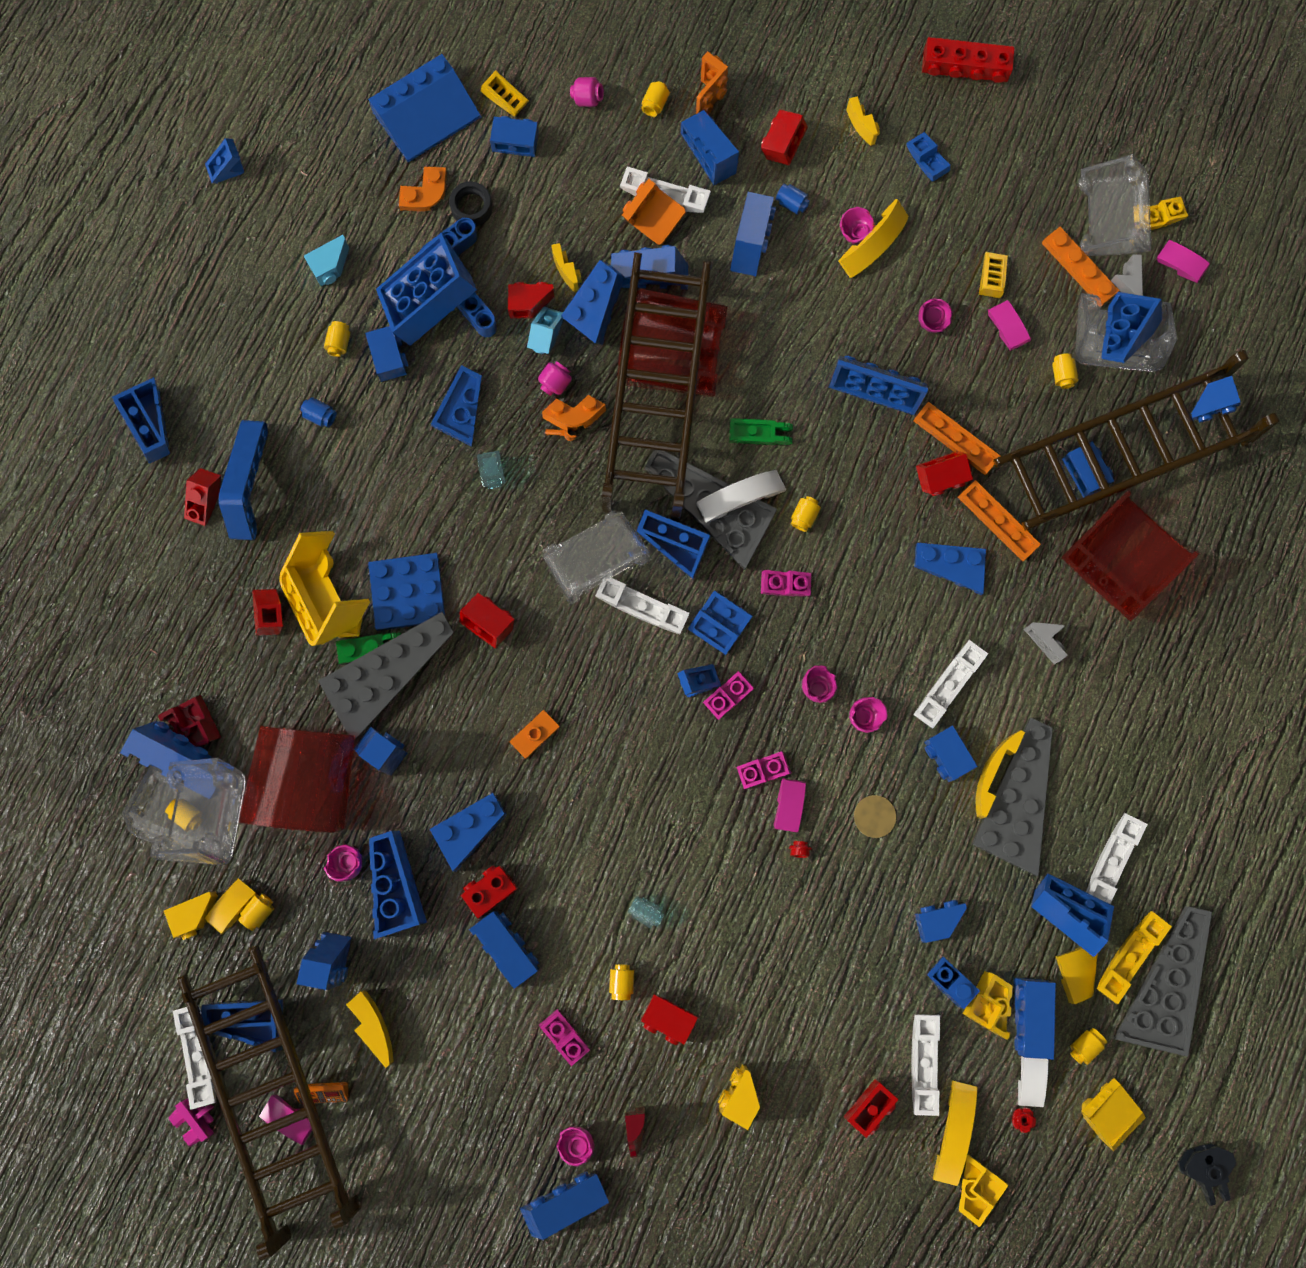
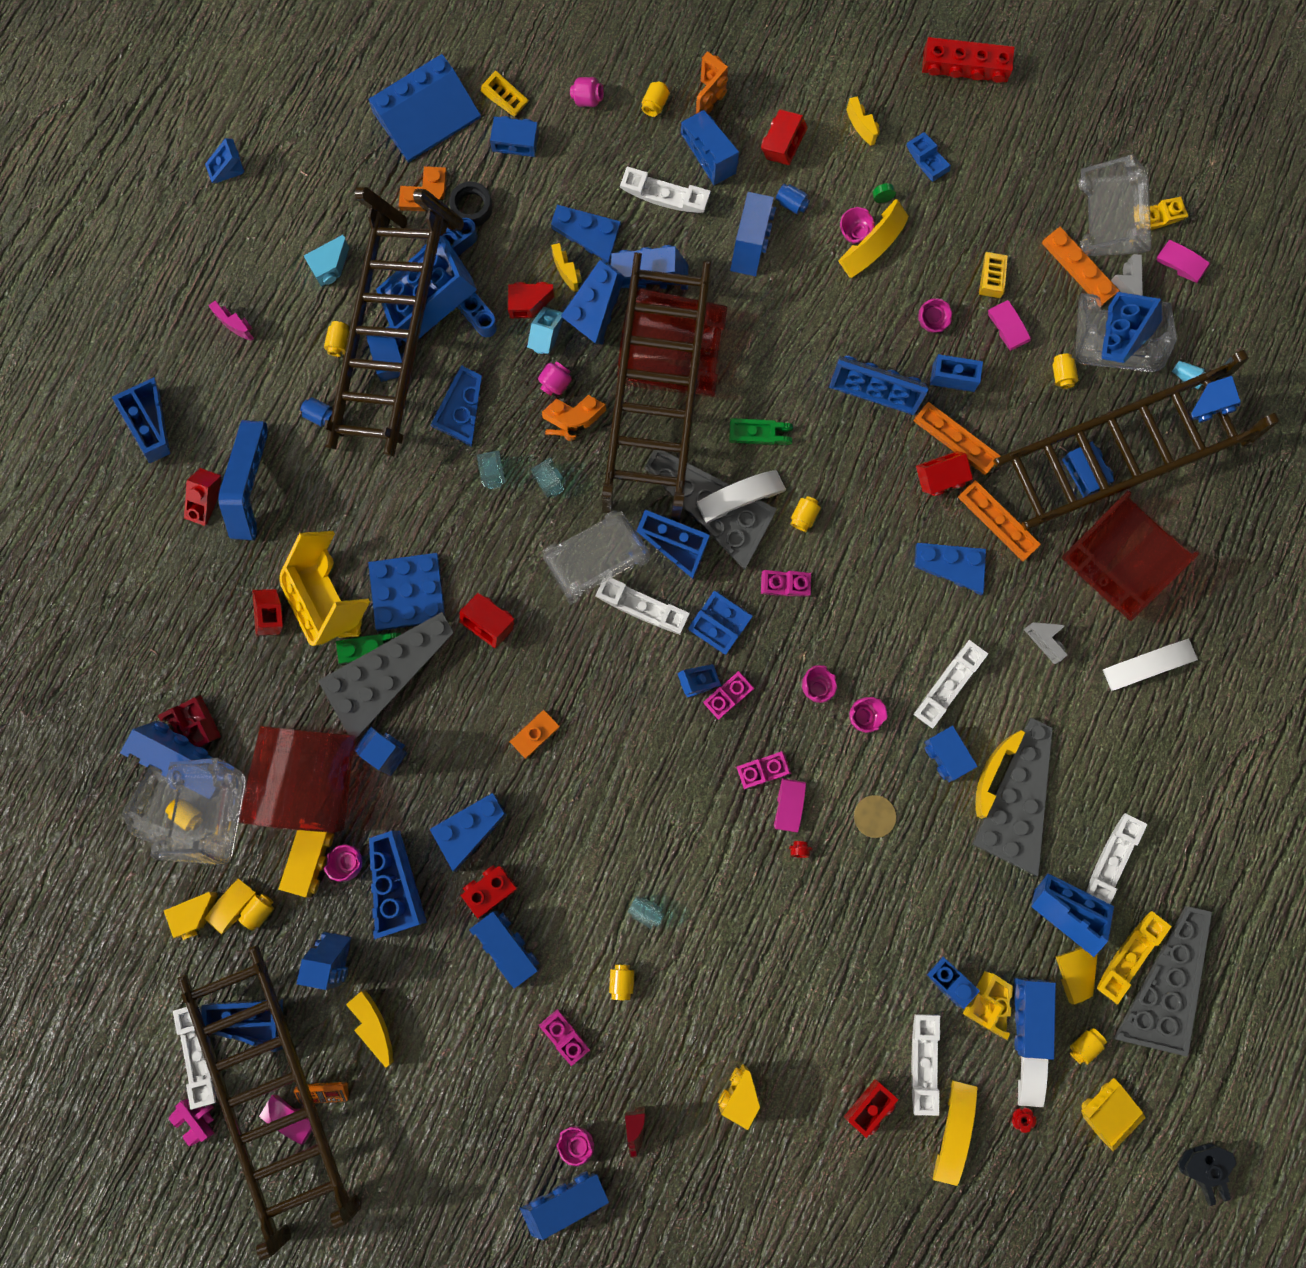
orange bracket [622,178,686,245] -> none
red brick [641,993,698,1046] -> none
blue slope [915,900,967,943] -> none
yellow slope [959,1154,1008,1227] -> none
none -> dark pink slope [208,300,254,341]
none -> yellow brick [278,819,334,897]
none -> dark brown piece [324,187,464,457]
none -> clear light blue brick [531,457,564,498]
none -> blue wing [551,205,621,264]
none -> green tile [872,183,896,203]
none -> blue brick [930,354,983,392]
none -> white slope [1103,639,1198,691]
none -> medium azure cone [1172,360,1206,390]

